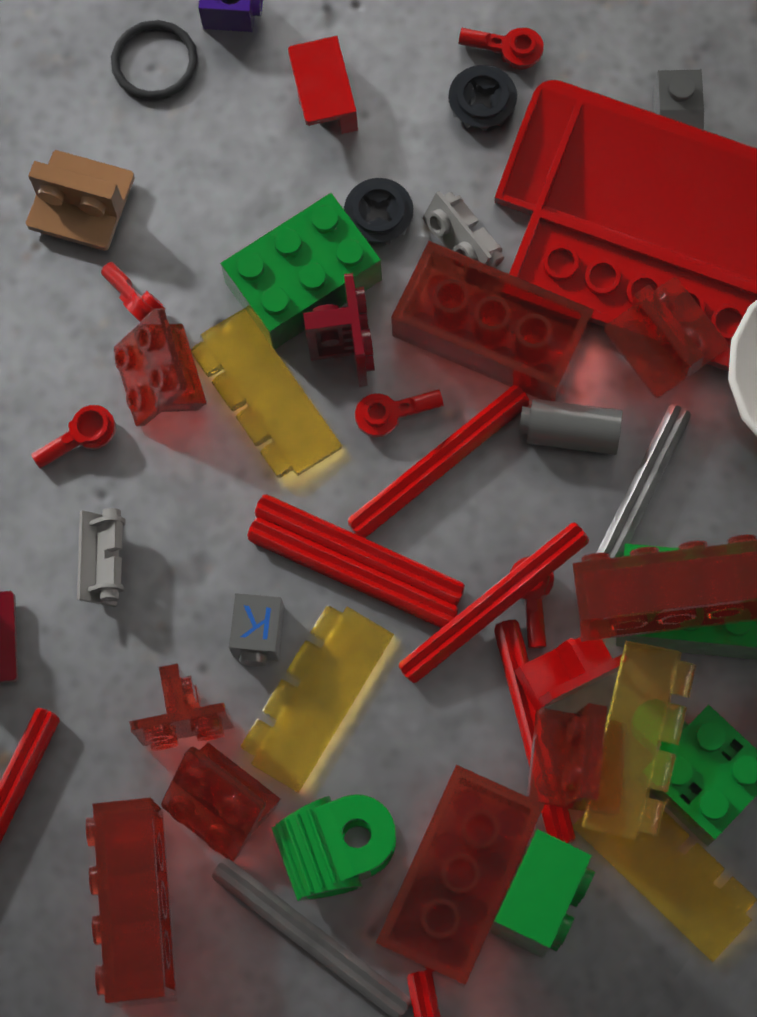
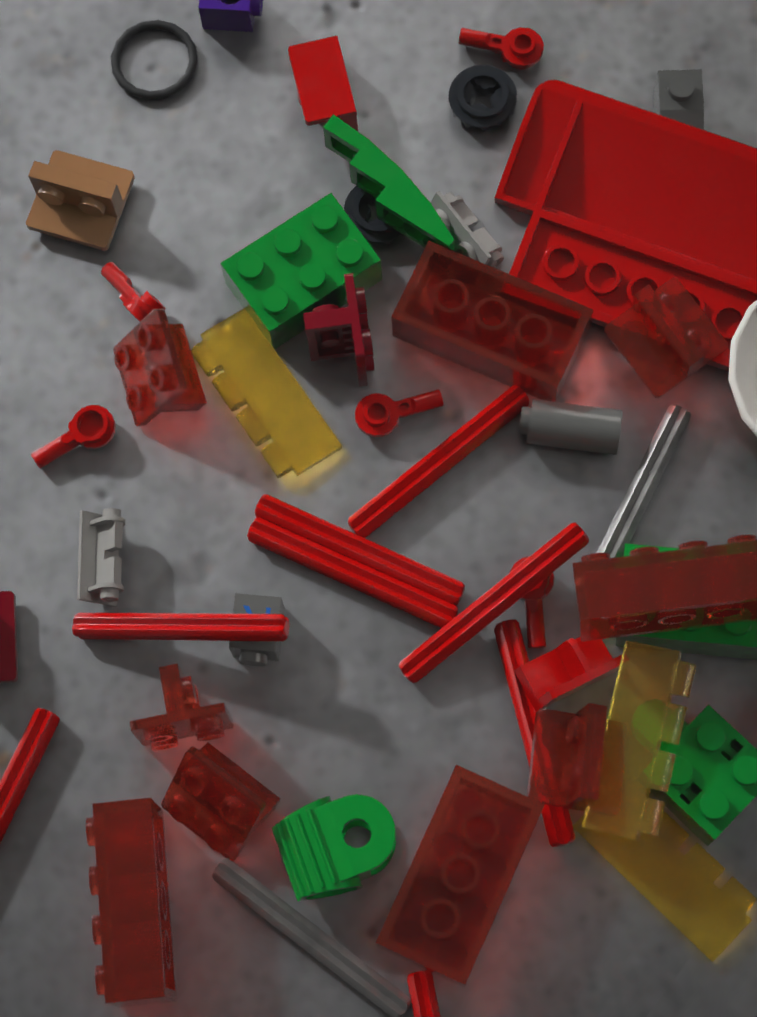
clear yellow windscreen [240,605,394,794] -> none
green brick [490,829,595,958] -> none
none -> red axle [72,612,290,641]
none -> green slope [323,114,454,263]

